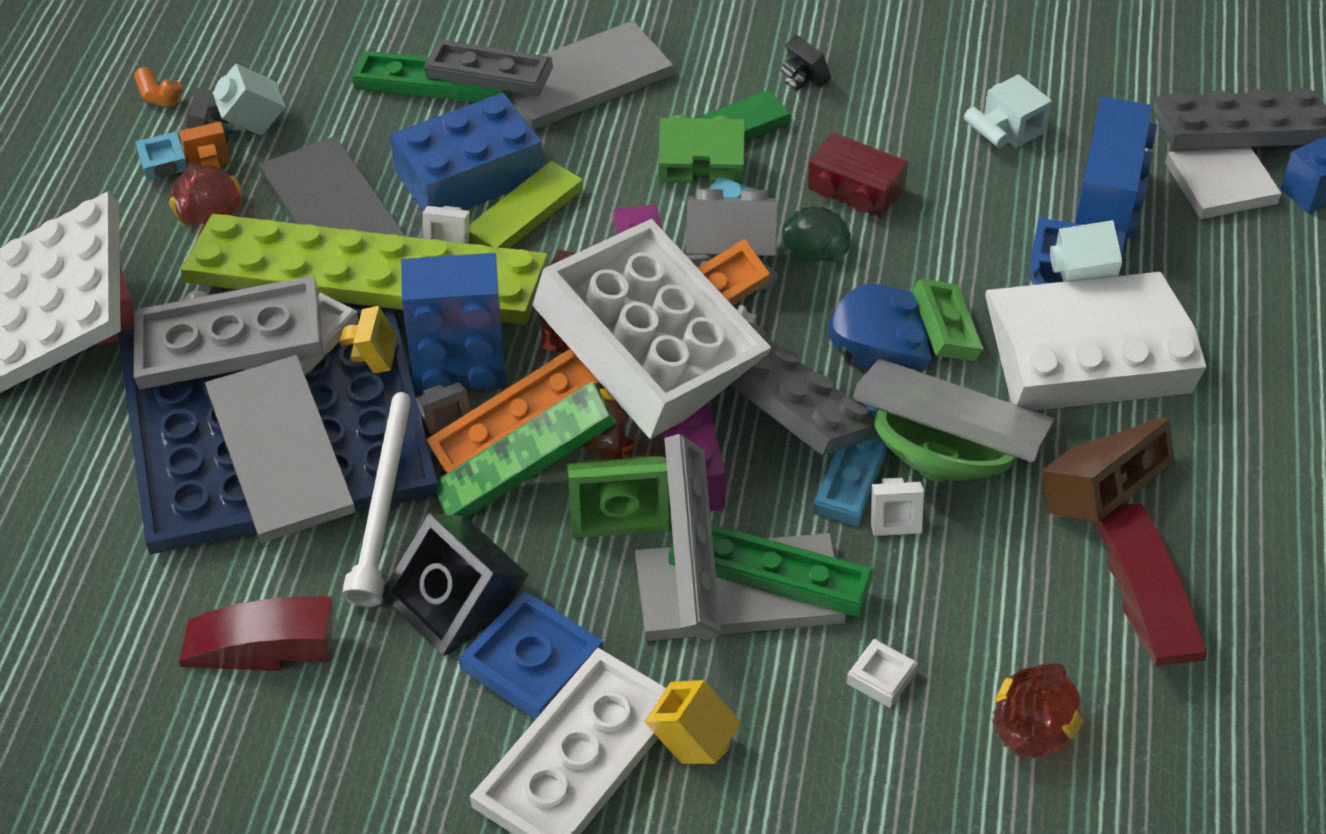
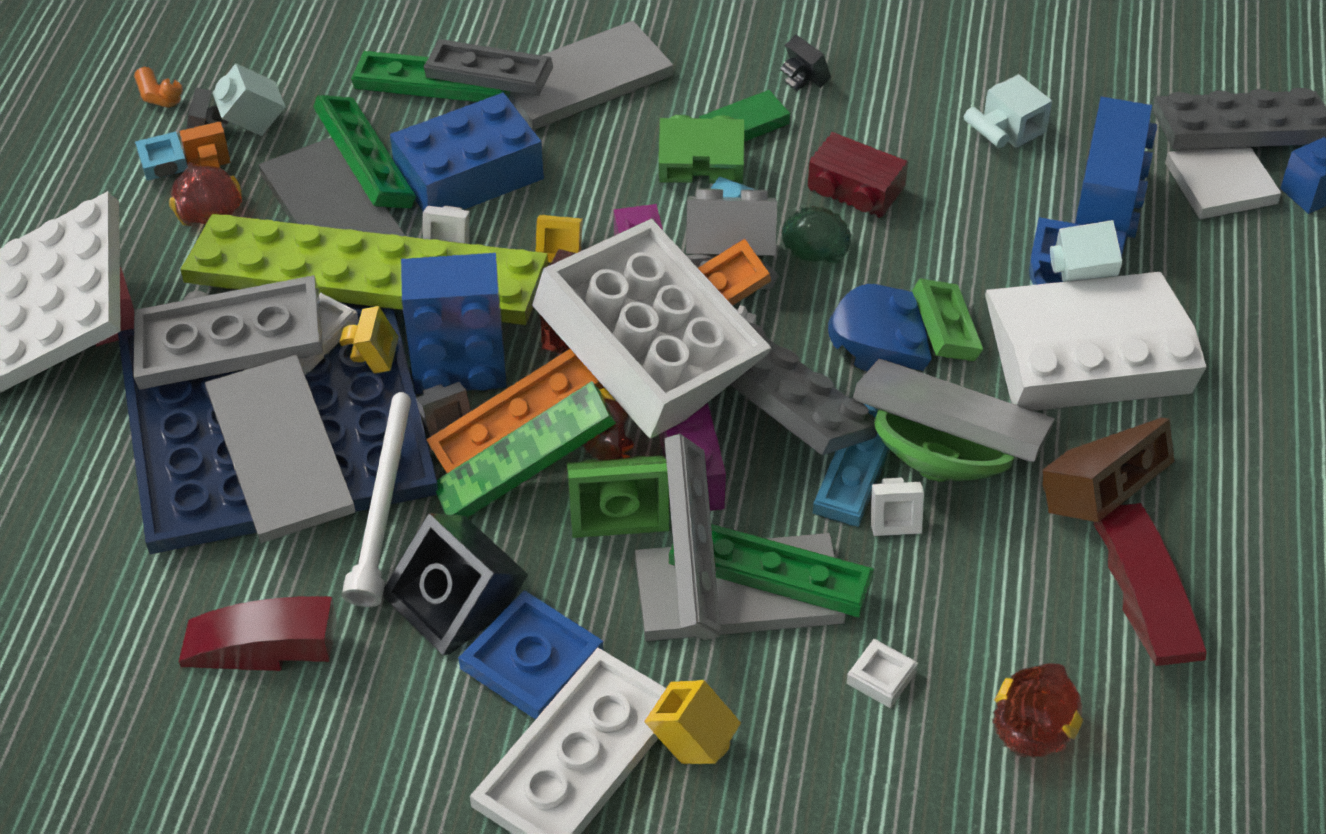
lime tile [469,160,583,249] -> none
none -> green tile [313,95,416,208]
none -> yellow tile [535,215,583,263]

